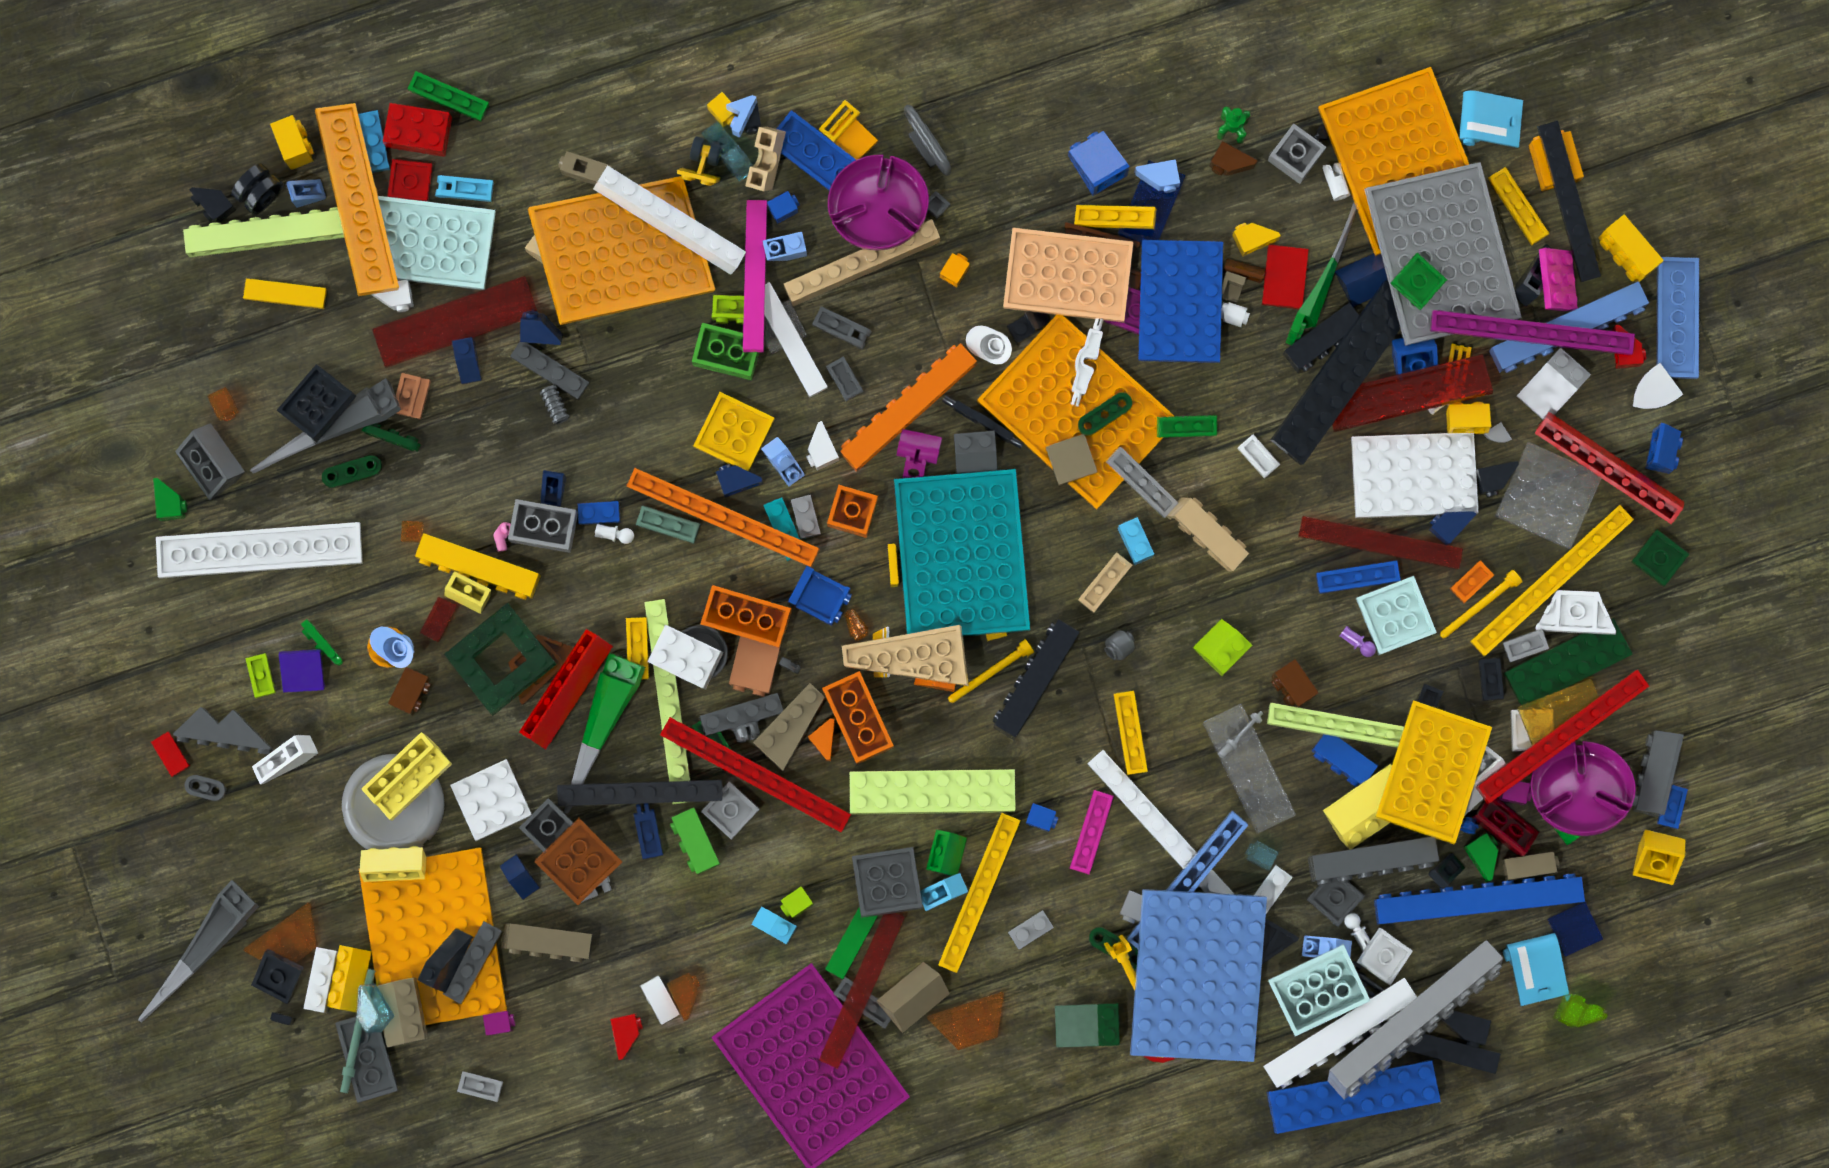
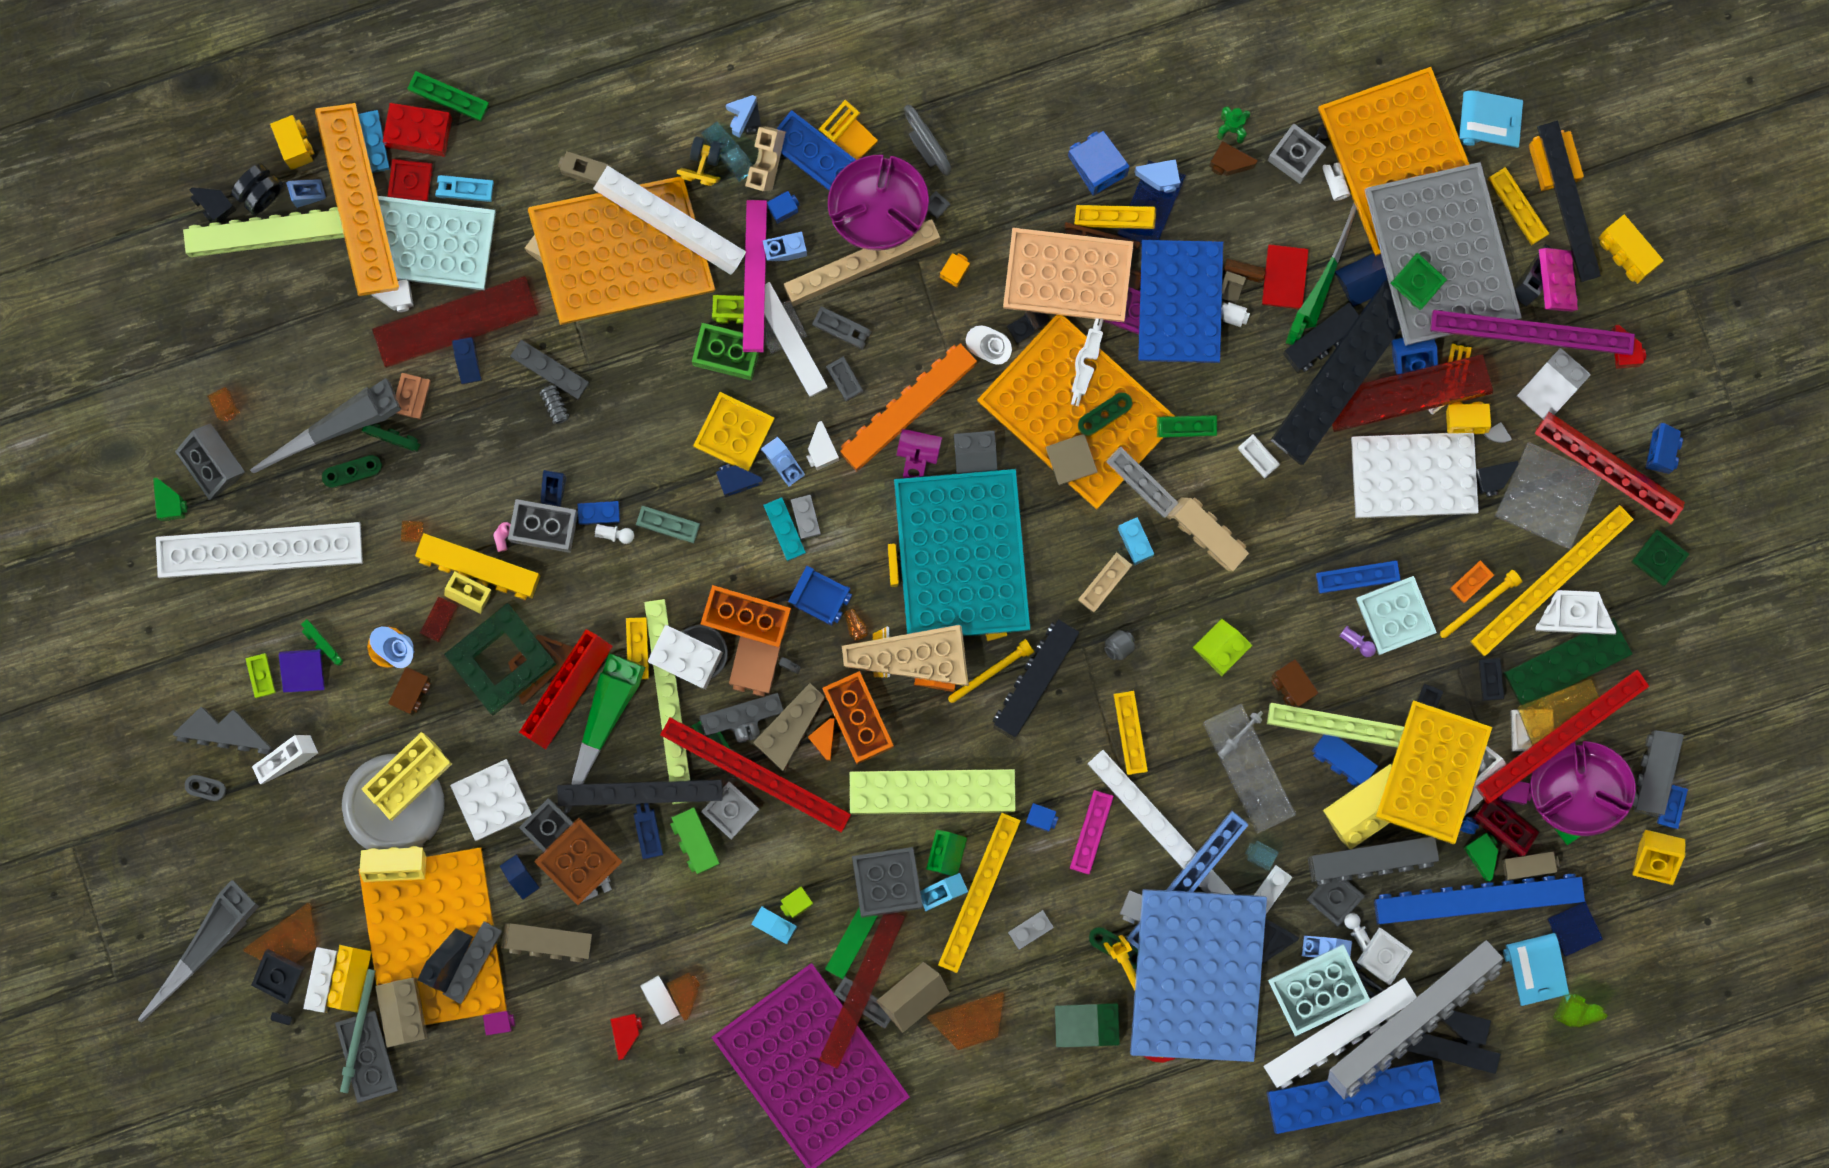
red tile [151,731,190,777] -> none
yellow tile [243,278,327,309] -> none
black plate [277,364,356,442] -> none
clear light blue slope [357,984,394,1033] -> none
light grey plate [457,1071,503,1102] -> none
dark blue slope [520,310,563,345] -> none
orange plate [627,468,820,568] -> none
yellow brick [707,92,738,127] -> none
orange brick [827,485,878,538] -> none
black piece [942,395,1024,449] -> none
yellow slope [1232,223,1281,257] -> none
clear red plate [1298,516,1463,569] -> none
black slope [1428,853,1465,889] -> none
dark blue slope [1429,511,1476,546] -> none
medium blue brick [1489,281,1649,373] -> none
light grey plate [1503,629,1549,662] -> none
white sticker [1633,363,1683,409] -> none
medium blue plate [1657,257,1699,379] -> none

